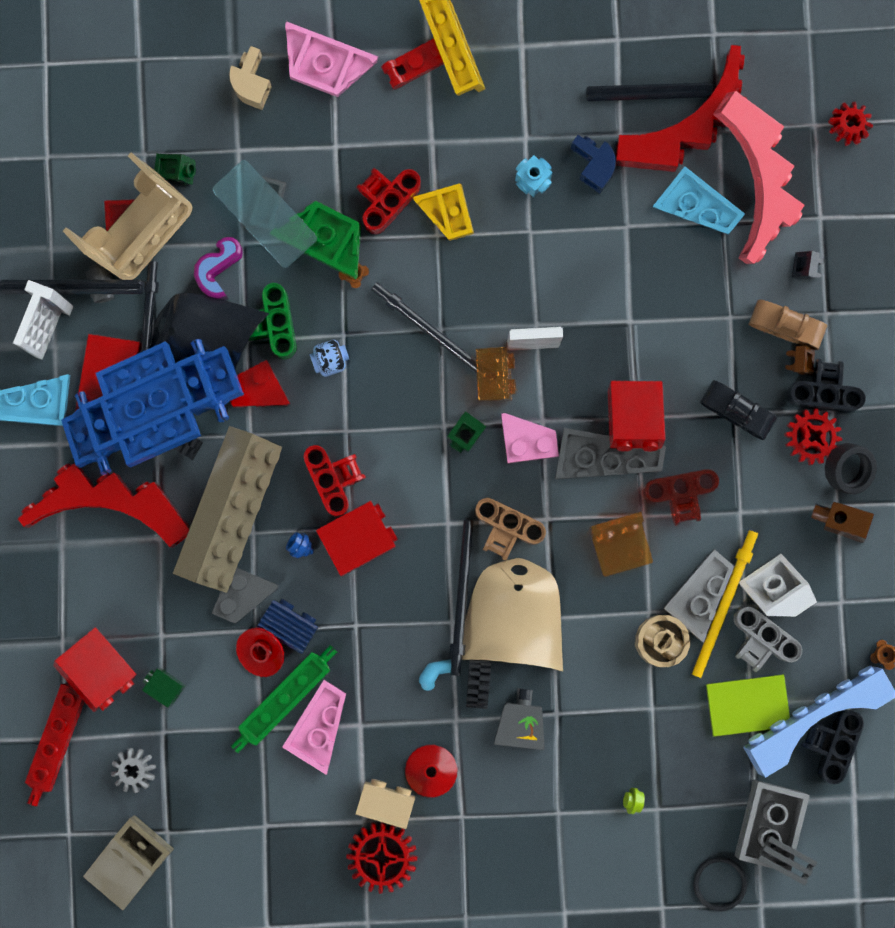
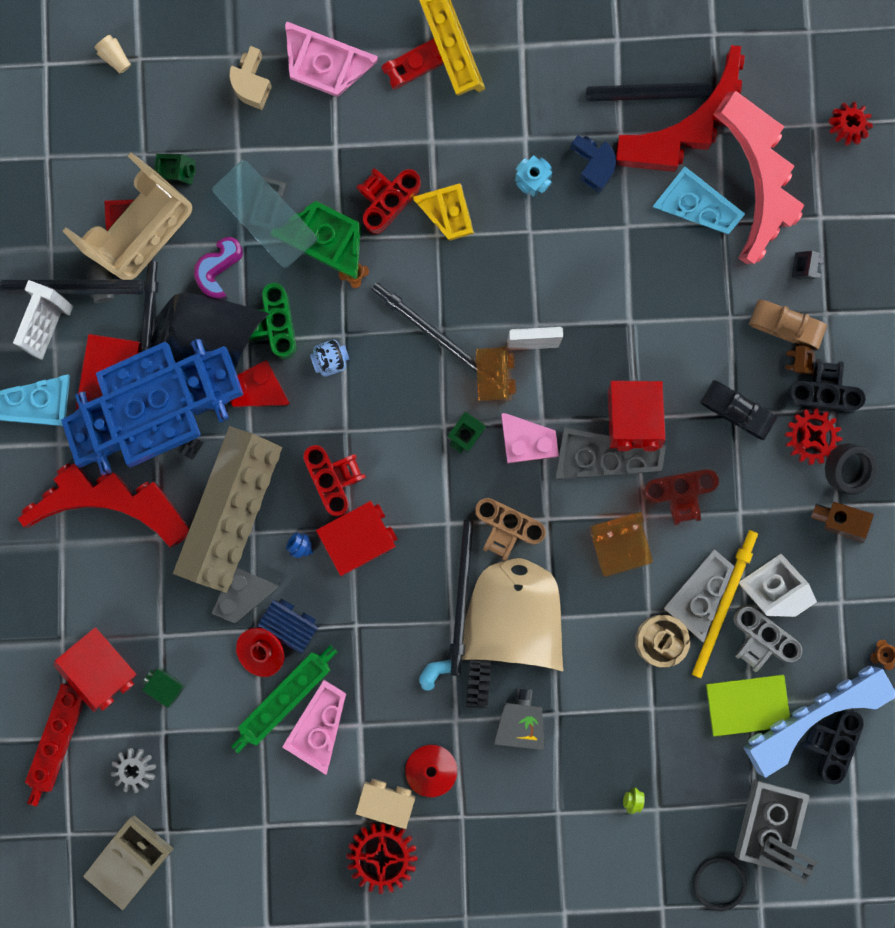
none -> tan cone [94,35,131,74]

